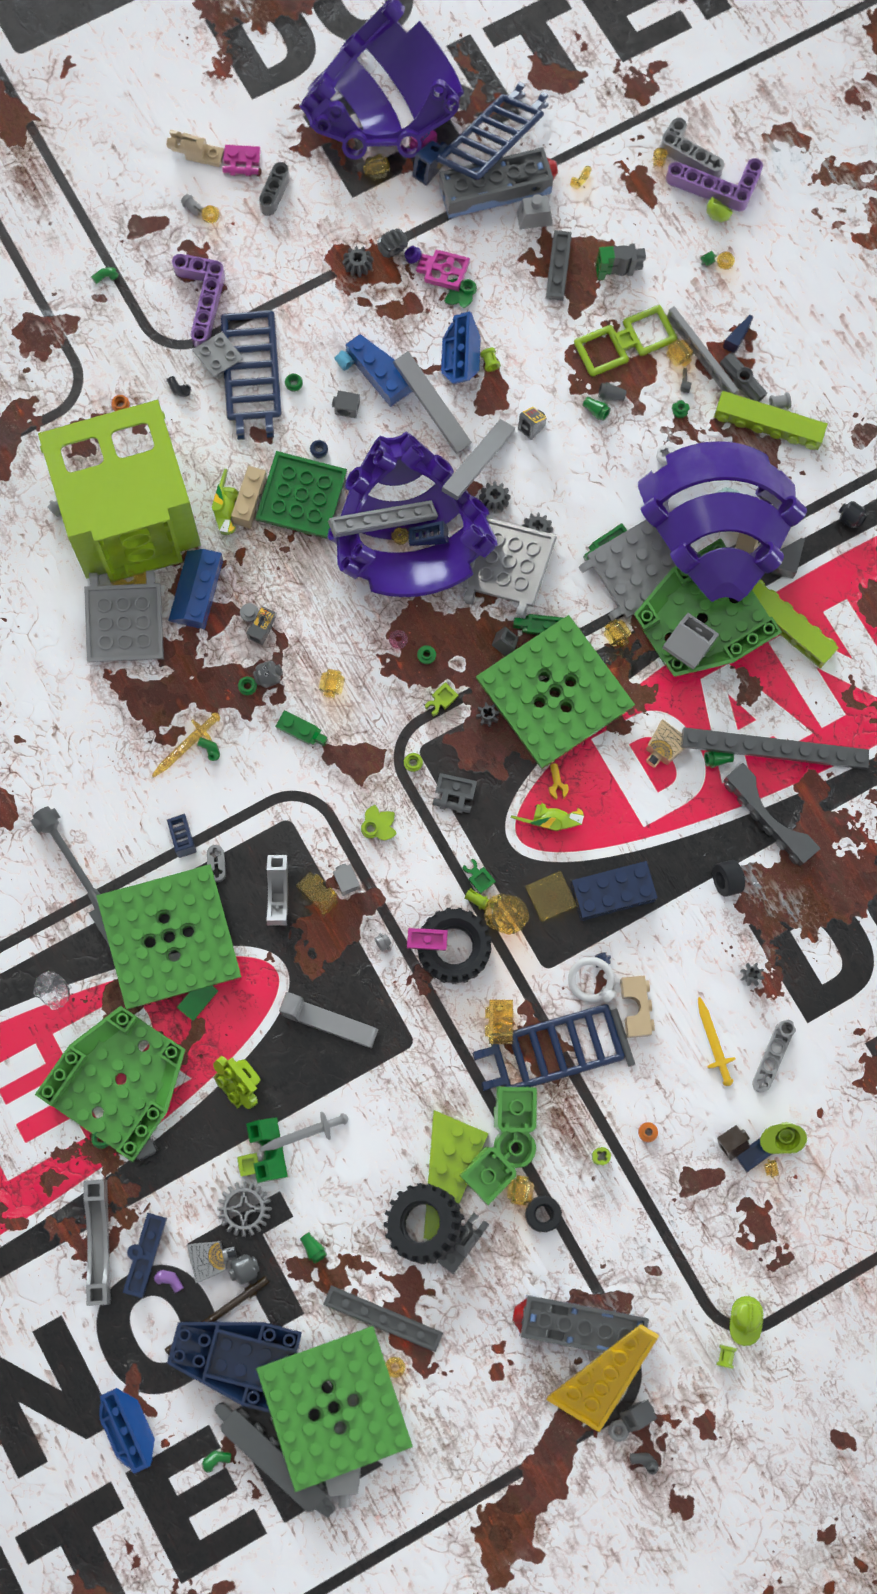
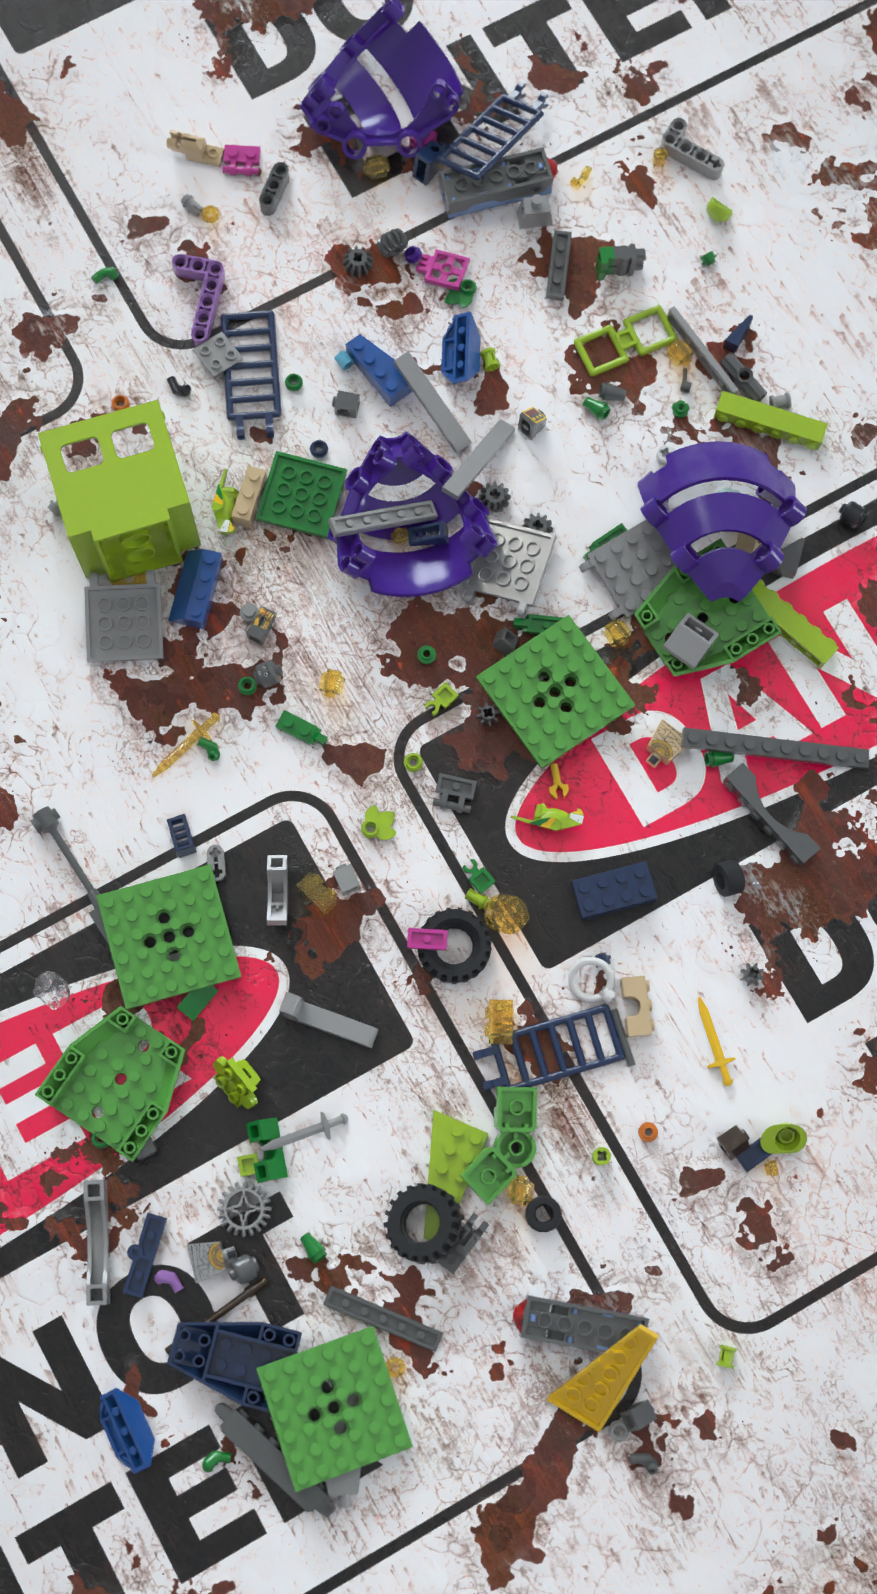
light grey plate [374,933,392,952] -> none
clear pink plate [389,630,408,649] -> none
clear yellow plate [525,870,577,922] -> none
medium lavender beam [666,158,763,211] -> none
clear yellow plate [717,251,735,270] -> none
lime piece [730,1296,763,1346] -> none
light grey beam [752,1019,796,1093] -> none

